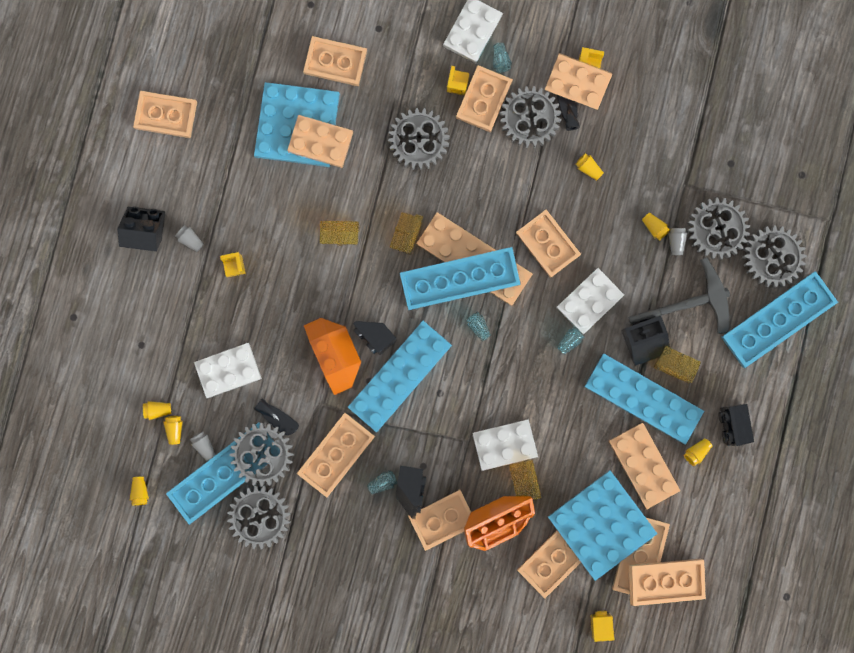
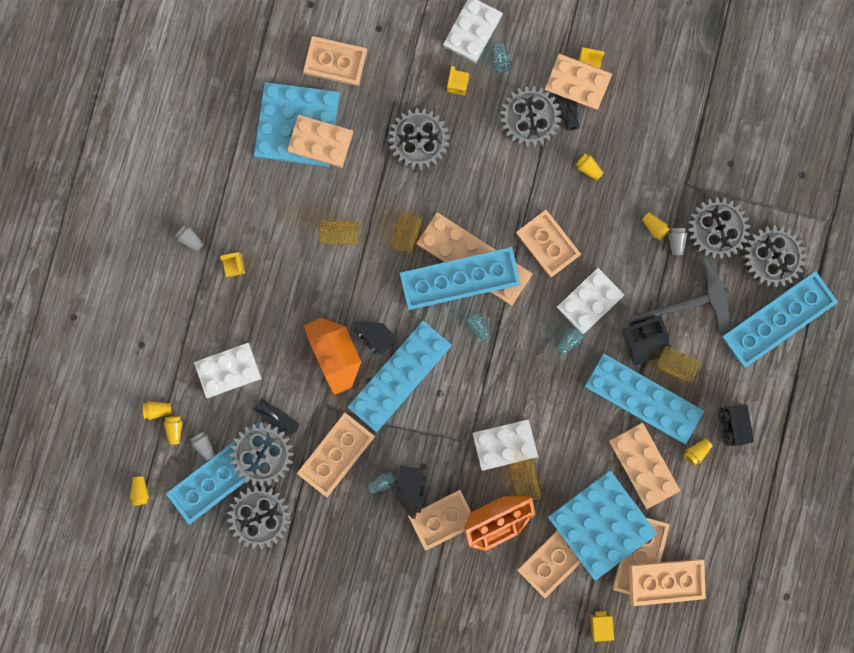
black slope [117,206,165,252] -> none
light nougat plate [133,91,197,138] -> none
light nougat plate [456,65,513,133] -> none

